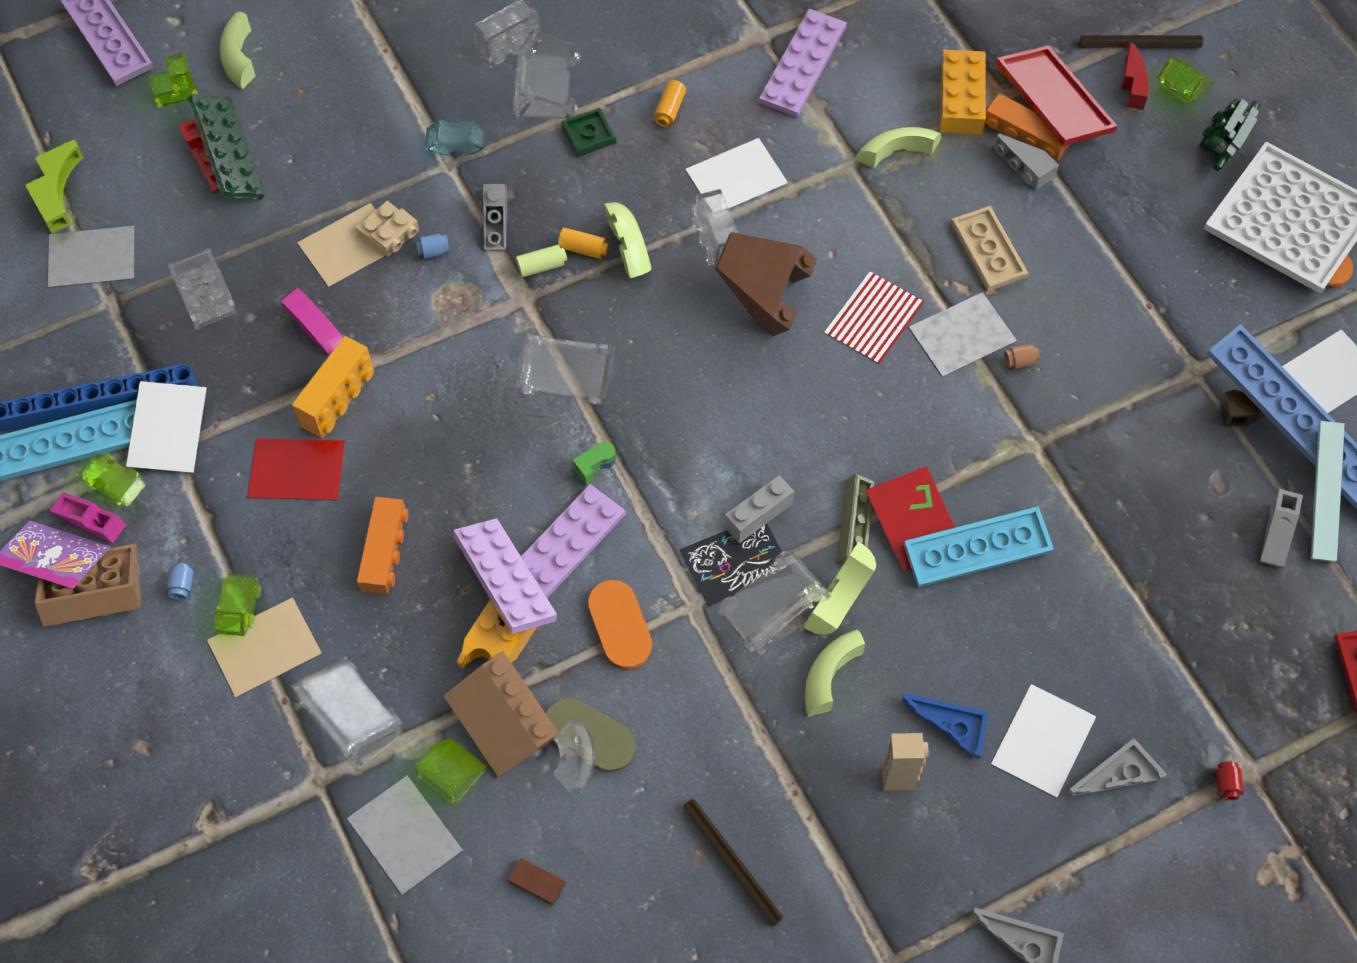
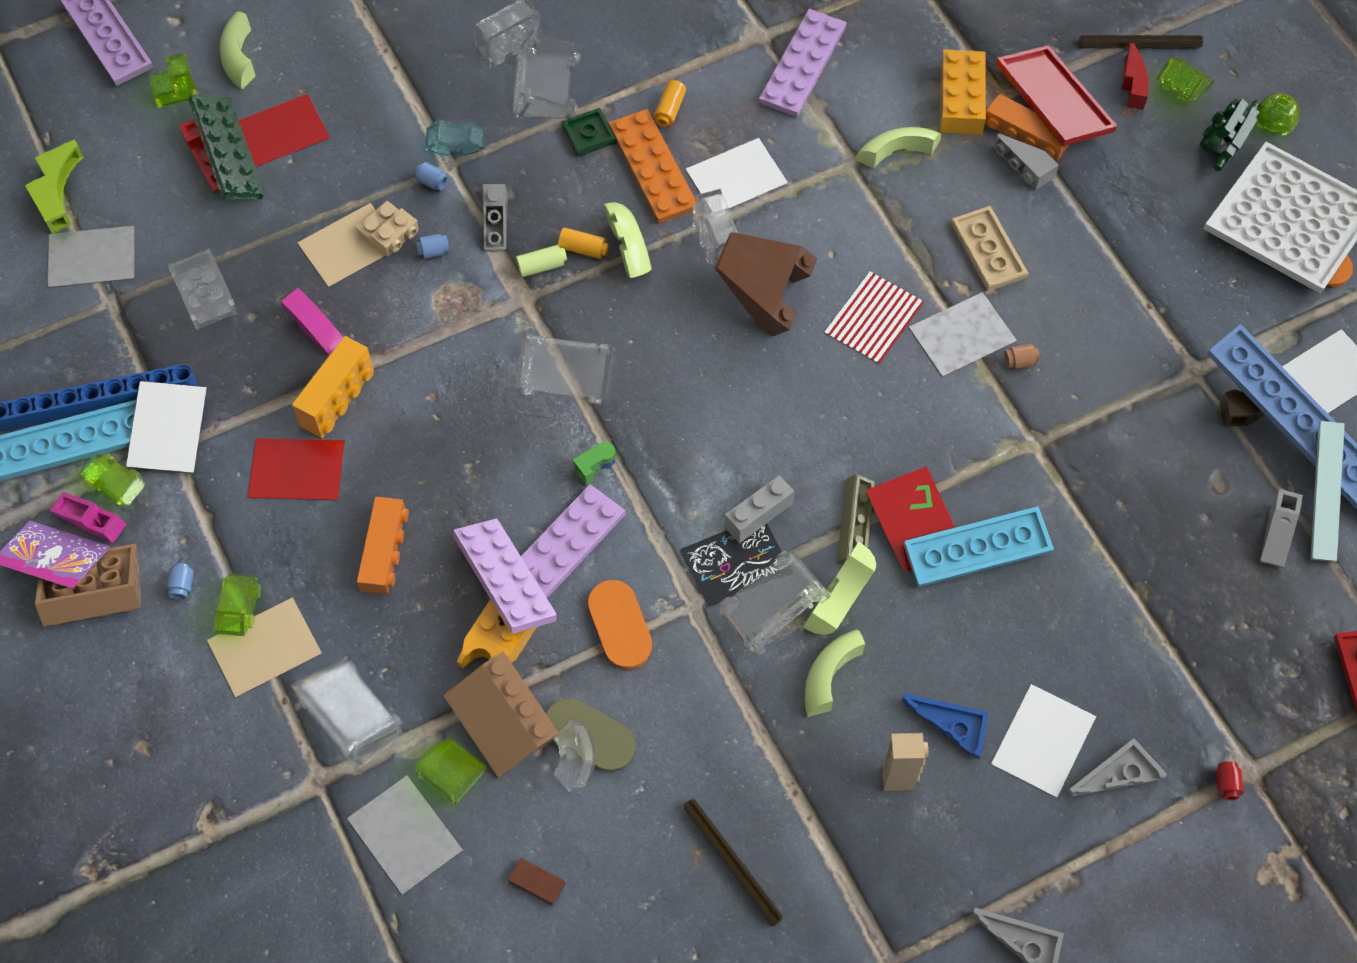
none -> red sticker [231,94,330,168]
none -> medium blue brick [415,162,448,191]
none -> orange plate [609,109,698,224]
none -> clear neon green cylinder [1256,92,1301,136]

